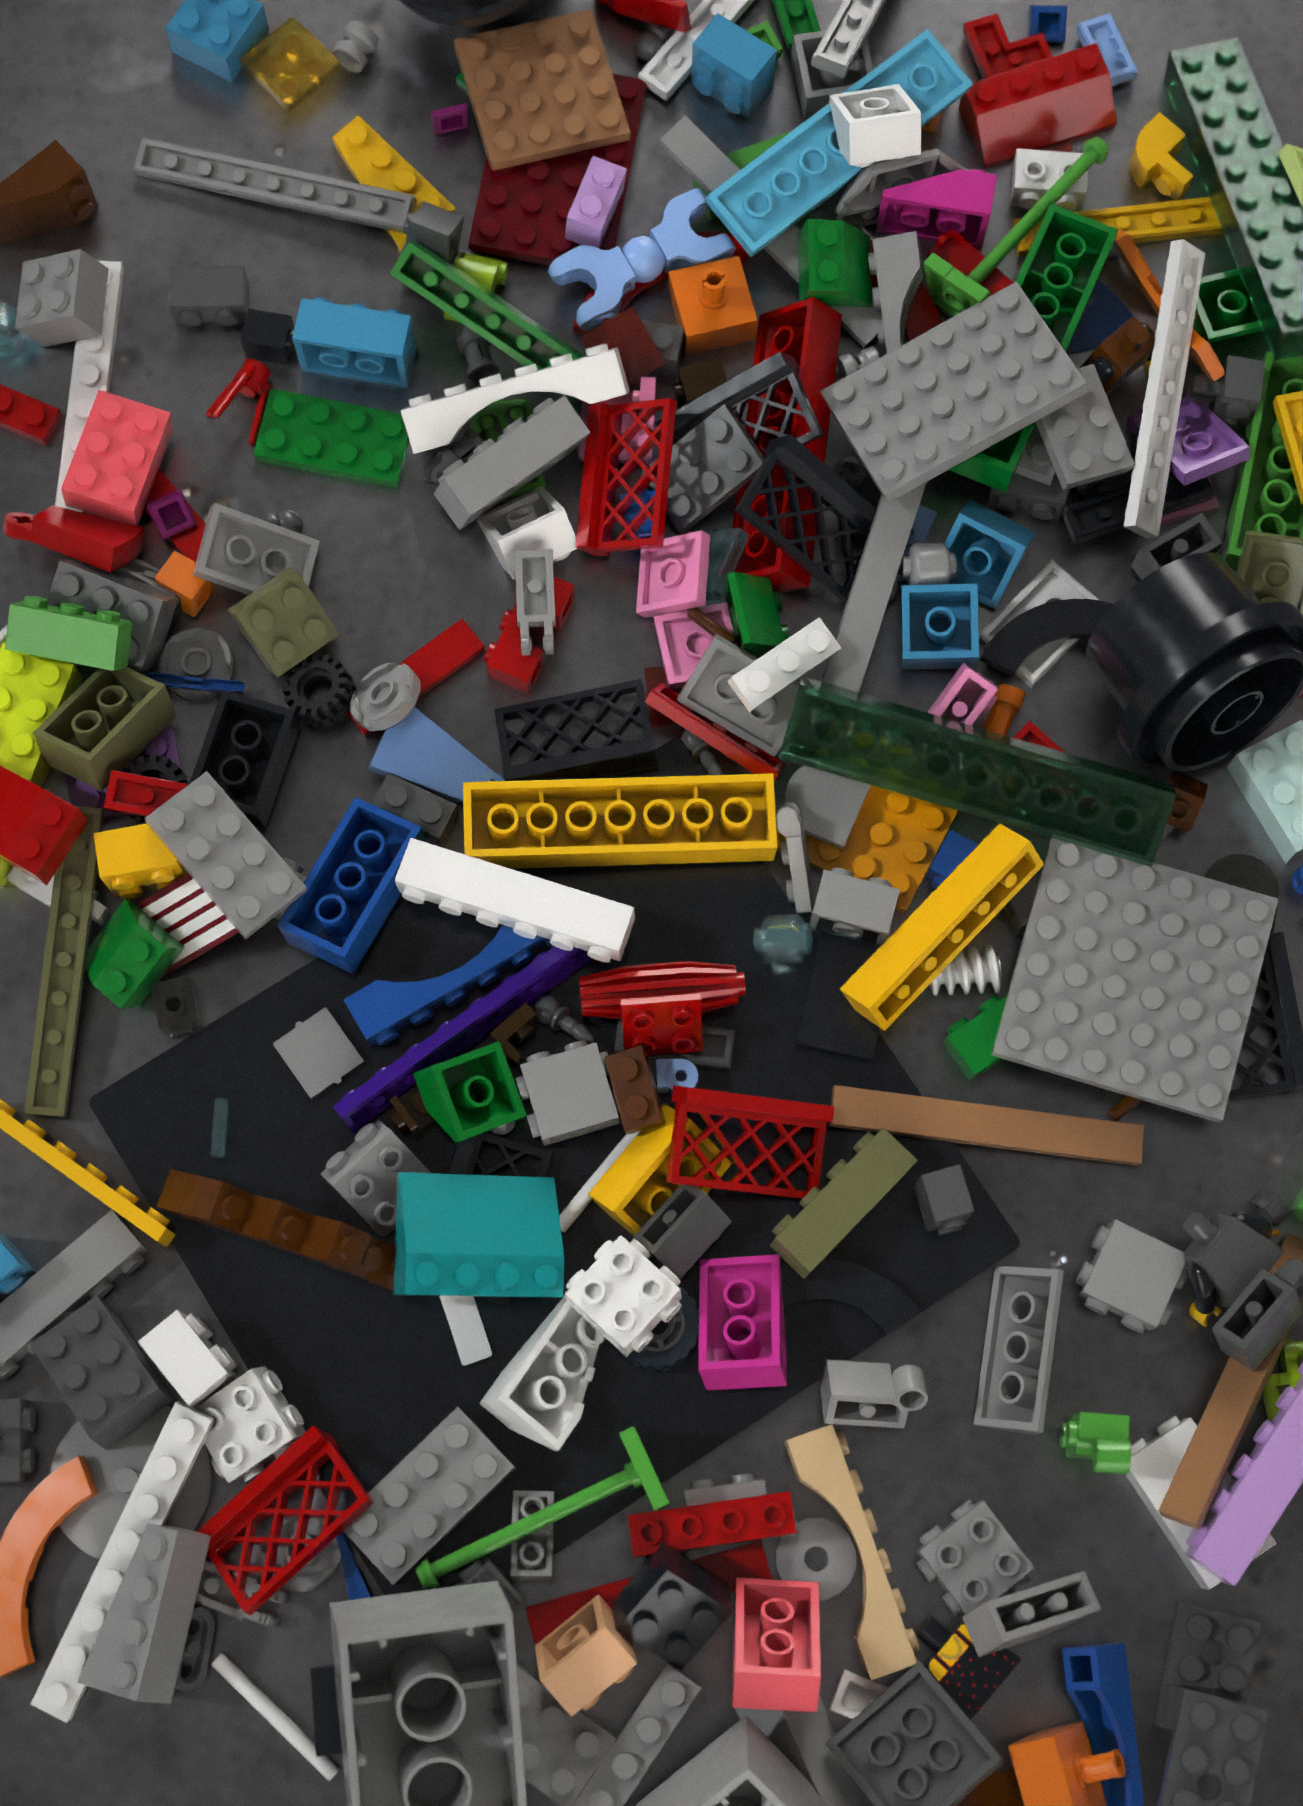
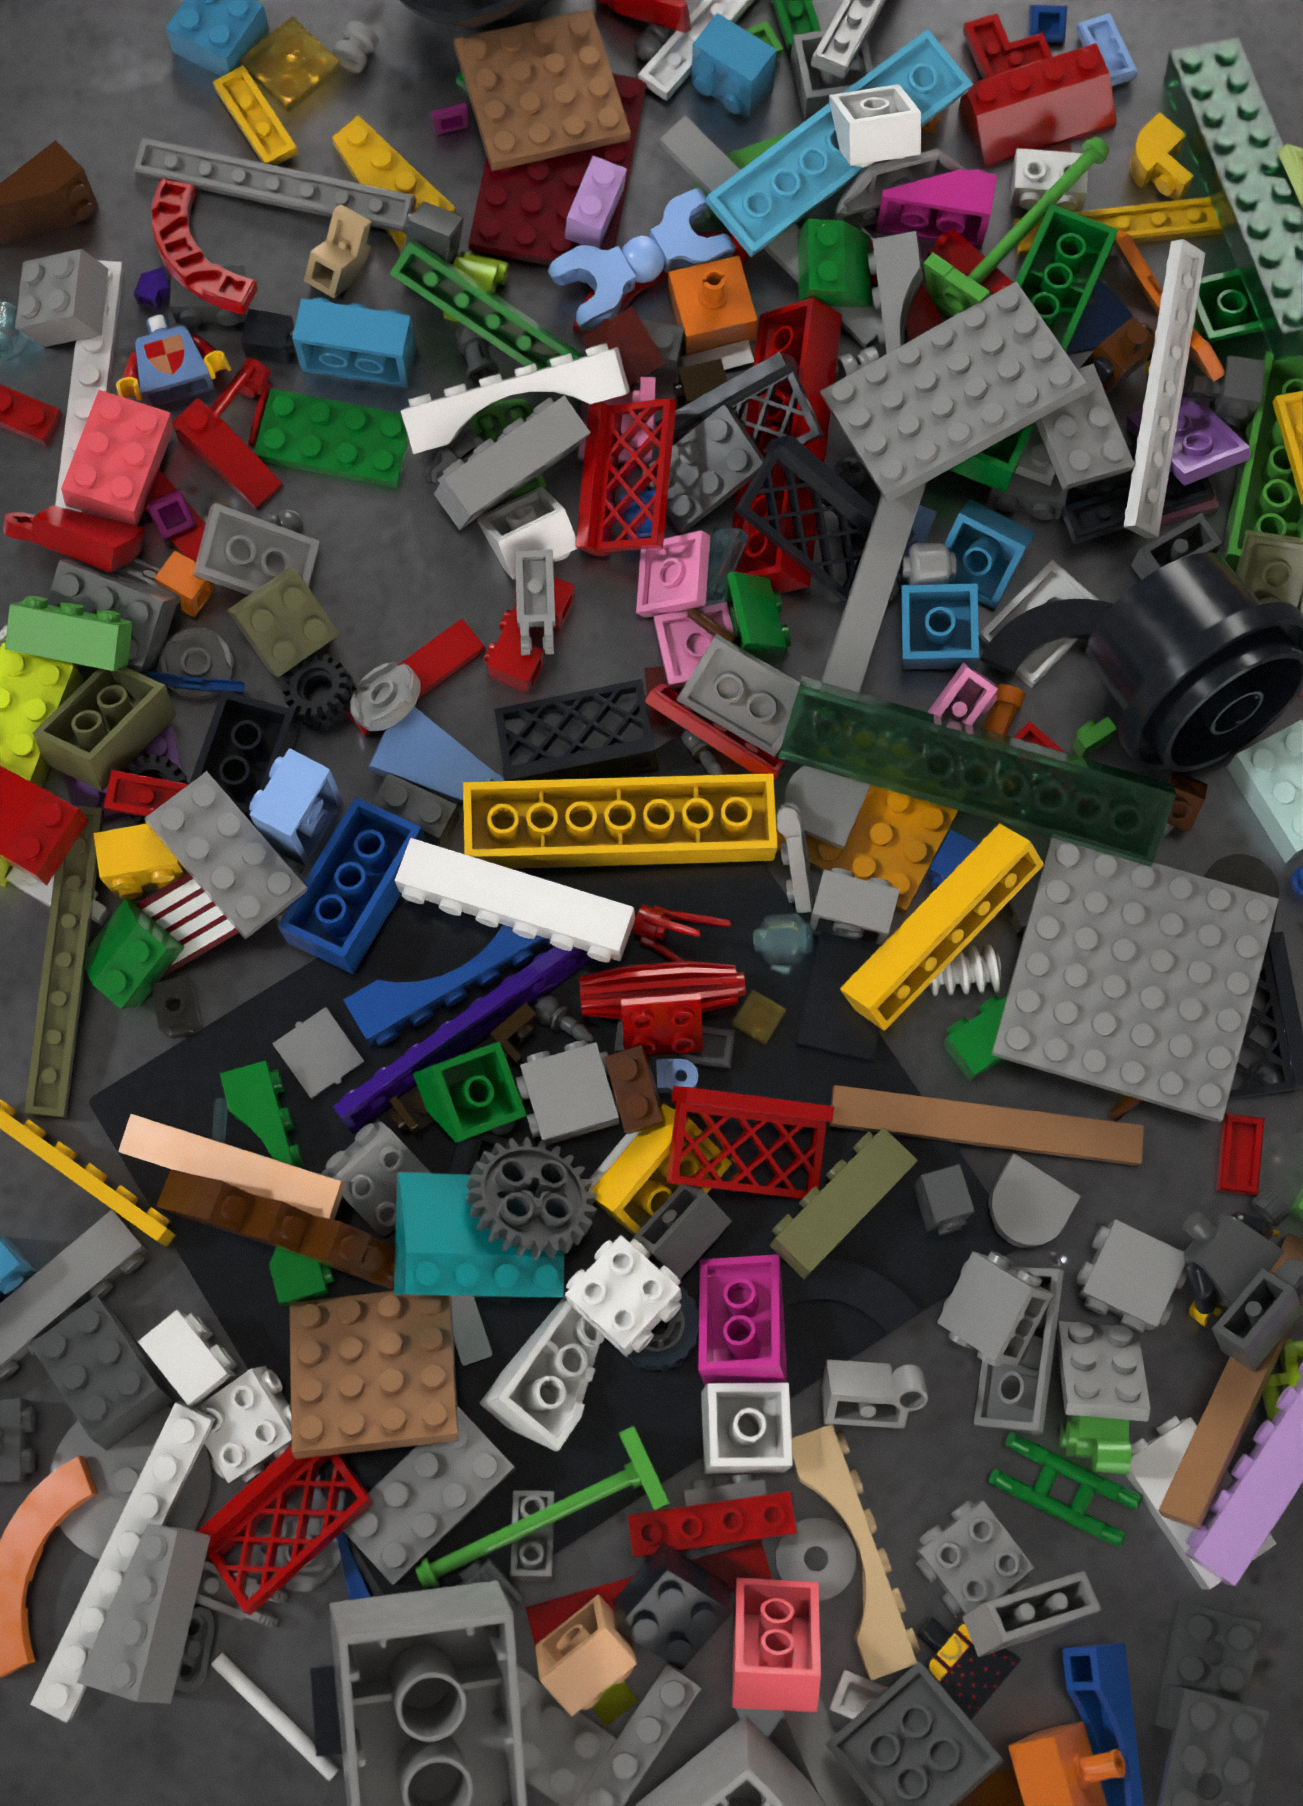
white plate [727,617,841,713] -> none
none -> torso [116,315,231,407]
none -> light nougat tile [118,1114,346,1220]
none -> dark purple piece [133,267,170,310]
none -> red tile [151,178,258,315]
none -> red slope [172,398,283,510]
none -> yellow plate [212,65,298,166]
none -> green arch [220,1060,334,1307]
none -> light blue brick [249,748,343,867]
none -> medium nougat plate [290,1291,459,1459]
none -> tan brick [304,204,372,298]
none -> dark grey gear [466,1137,597,1260]
none -> neon yellow slope [591,1681,639,1727]
none -> red plant [632,904,731,962]
none -> white sticker [682,339,754,370]
none -> white brick [701,1383,792,1474]
none -> clear yellow plate [732,990,786,1045]
none -> light grey brick [937,1251,1053,1367]
none -> light grey tile [988,1153,1081,1248]
none -> green piece [989,1432,1143,1548]
none -> light grey plate [1056,1321,1150,1422]
none -> bright green plate [1071,717,1117,760]
none -> red tile [1216,1113,1265,1197]

